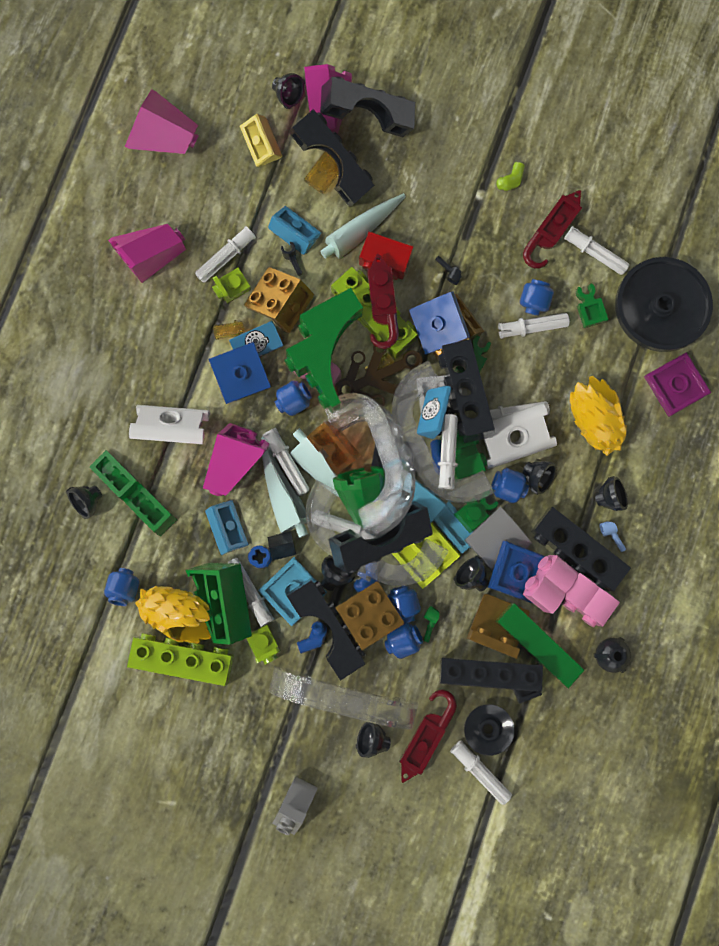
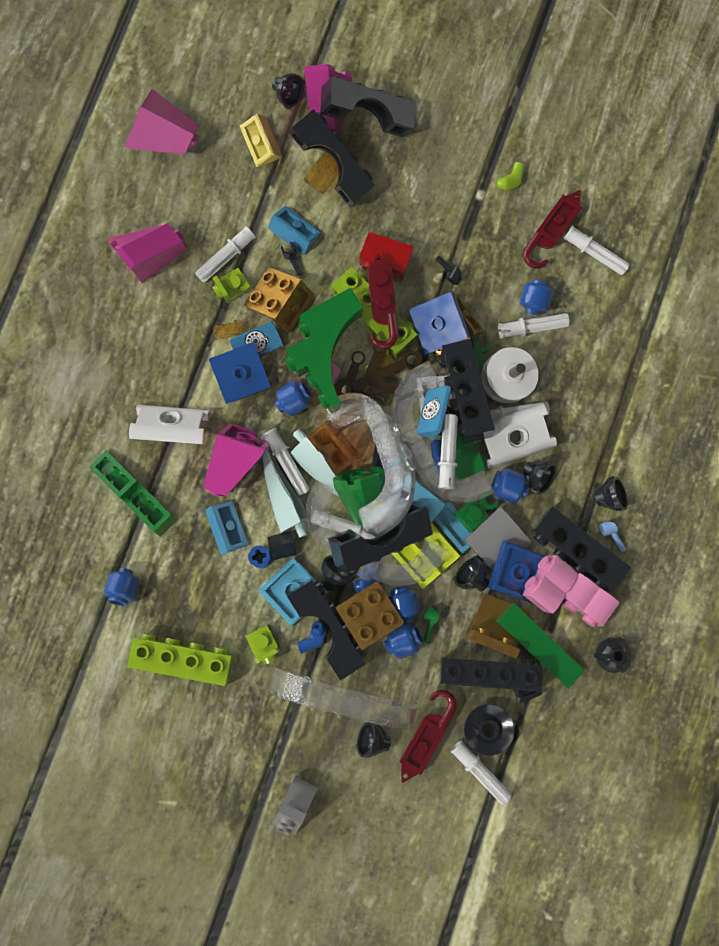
black piece [66,485,102,519] -> none
yellow head [135,586,211,644] -> none
green wedge [185,563,252,645] -> none
white axle [228,558,274,627] -> none
light aqua piece [320,193,406,259] -> none
yellow head [570,376,627,456] -> none
green plate [576,283,608,328] -> none
black dish [615,257,713,352] -> none
magenta tile [644,352,711,417] -> none
none -> white wheel [480,347,538,404]

